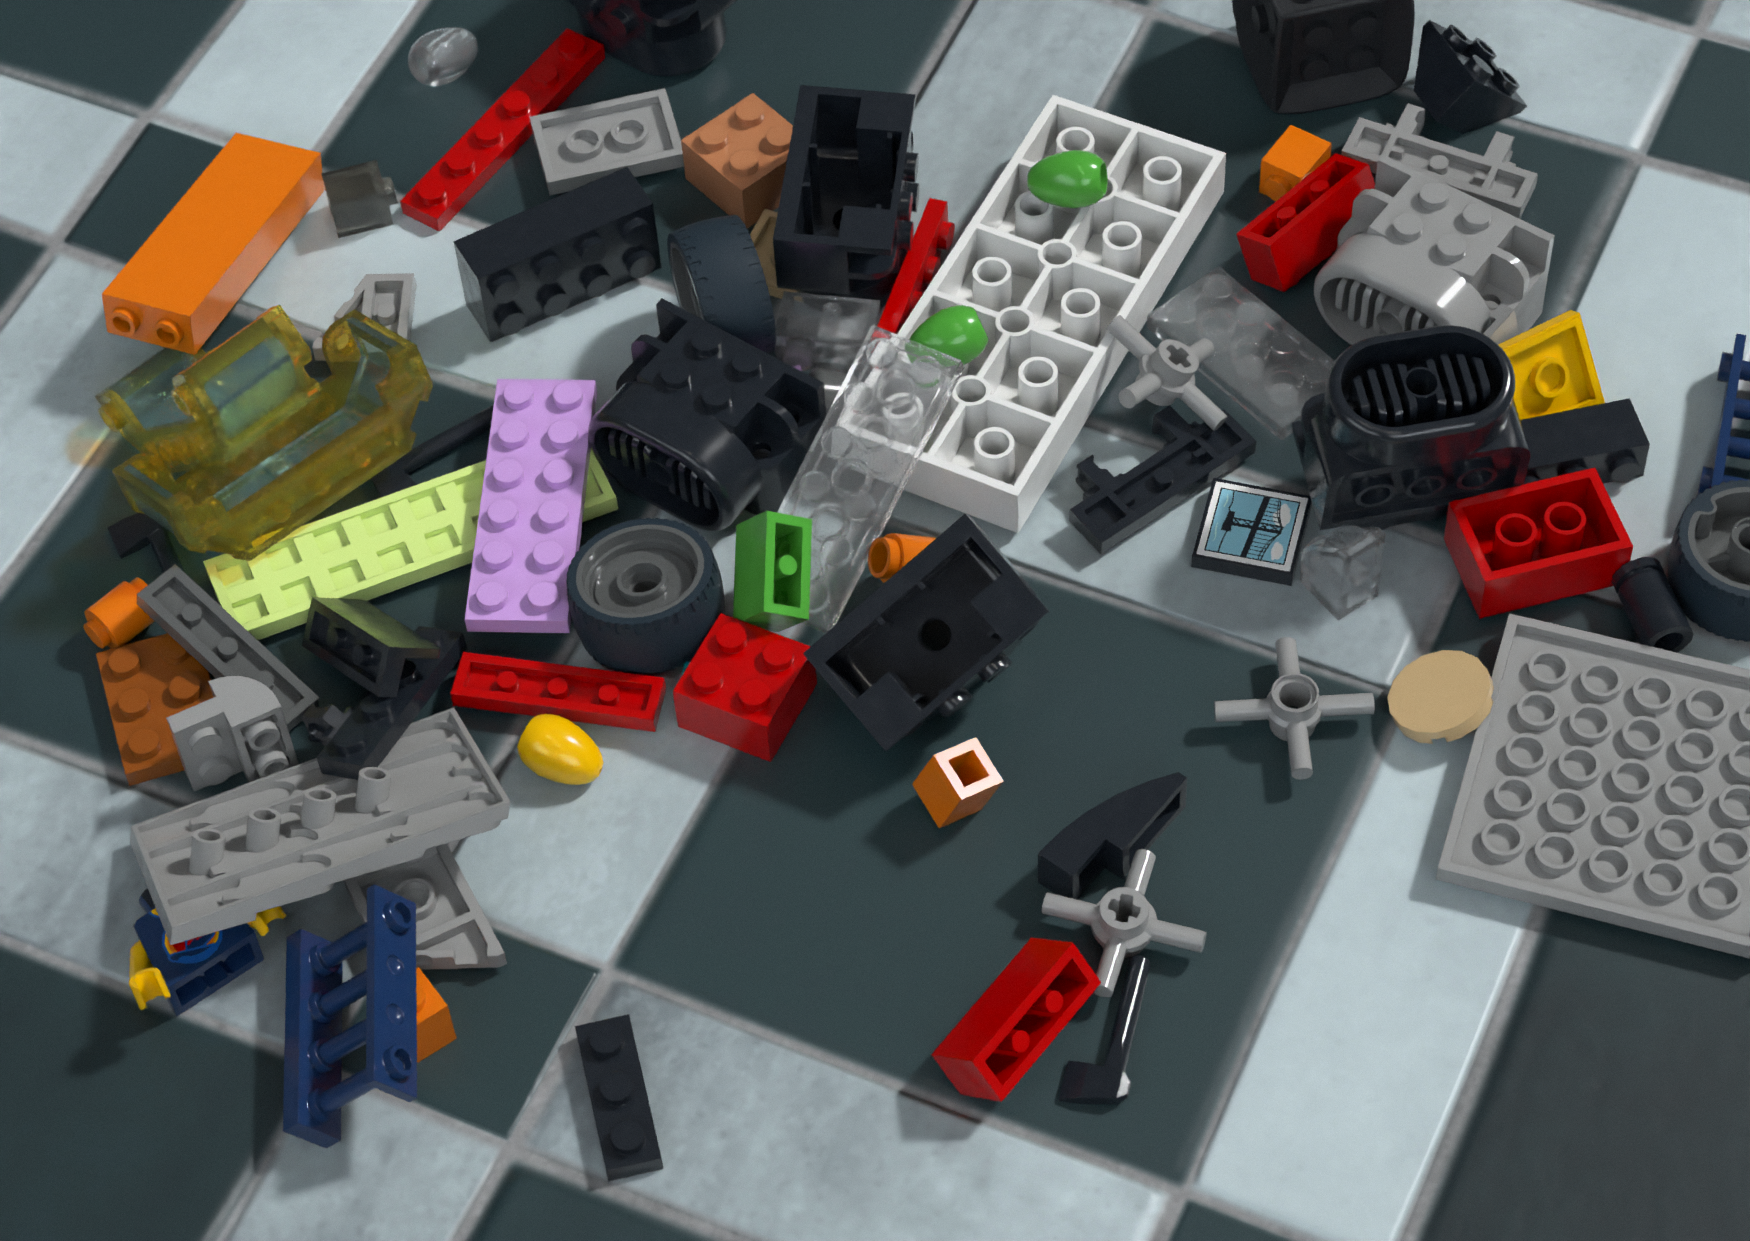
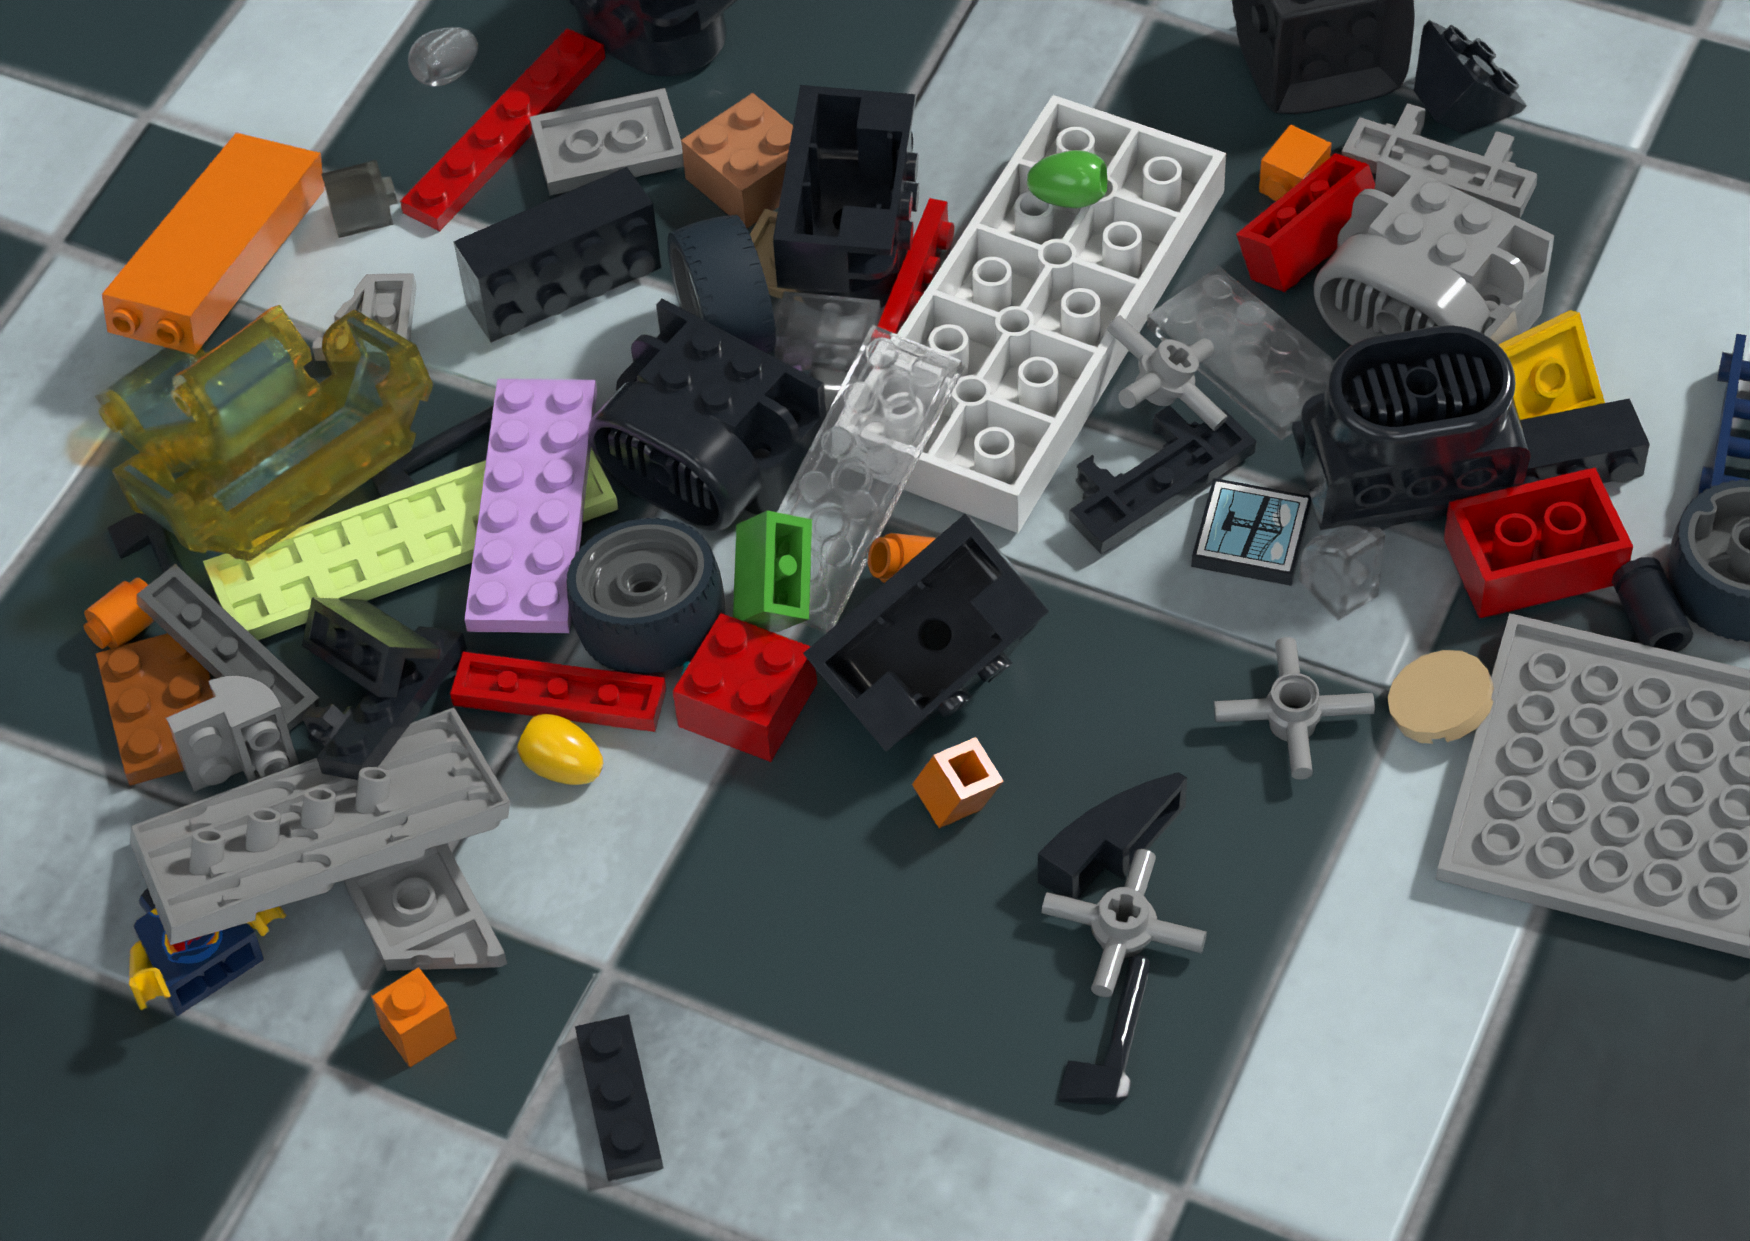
dark blue fence [283,884,417,1148] -> none
bright green animal [906,305,989,371] -> none
red brick [931,937,1101,1102] -> none

